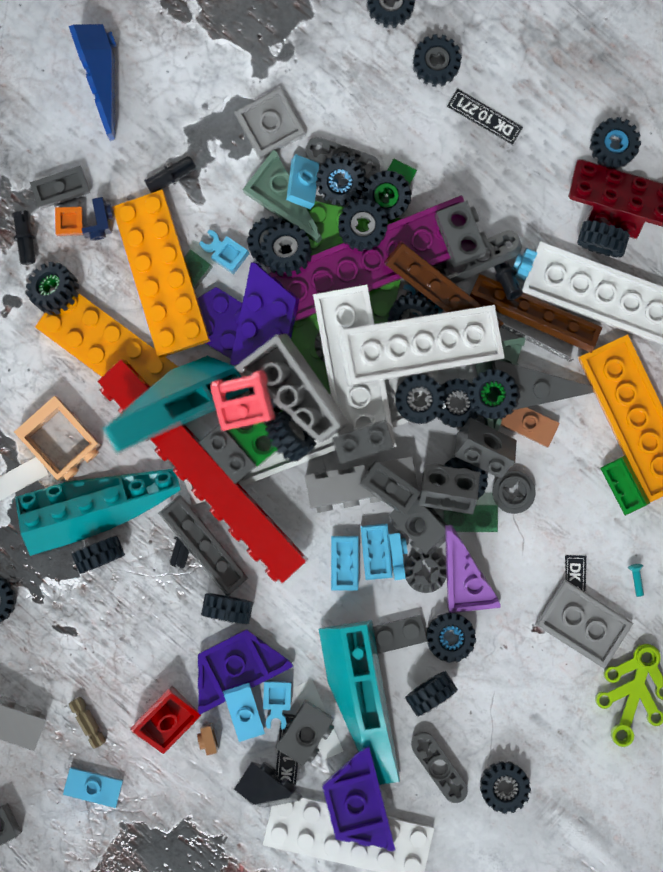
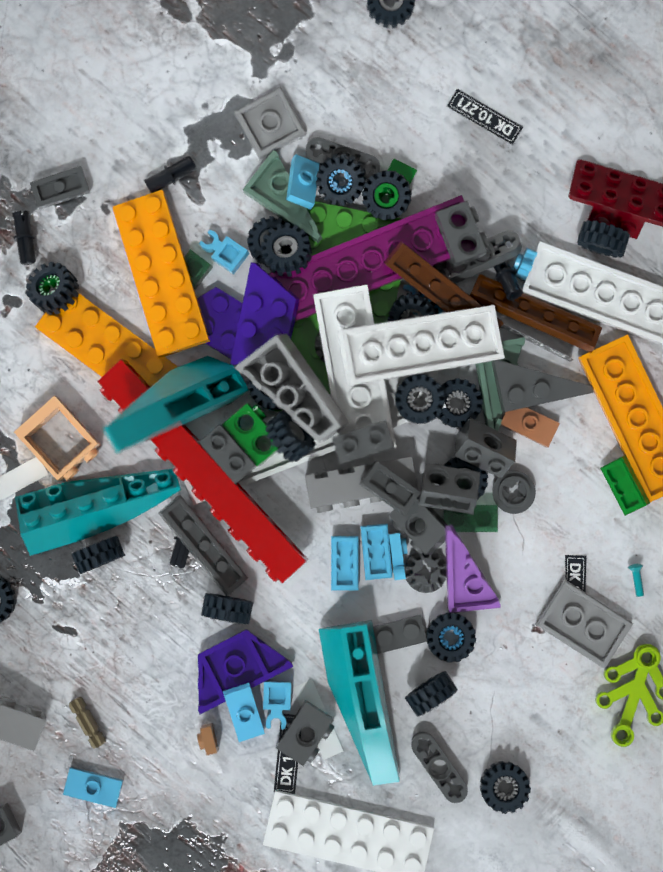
orange plate [55,207,84,236] -> none
blue wedge [68,24,117,141] -> none
dark blue bracket [82,197,114,241] -> none
red slope [130,686,201,754] -> none
coral plate [211,370,275,431] -> none
black slope [234,762,303,808] -> none
dark purple wing [322,746,395,851] -> none
black bush [338,199,388,251] -> none
black bush [412,34,462,87] -> none
black bush [468,369,520,419] -> none
black bush [590,117,641,169] -> none

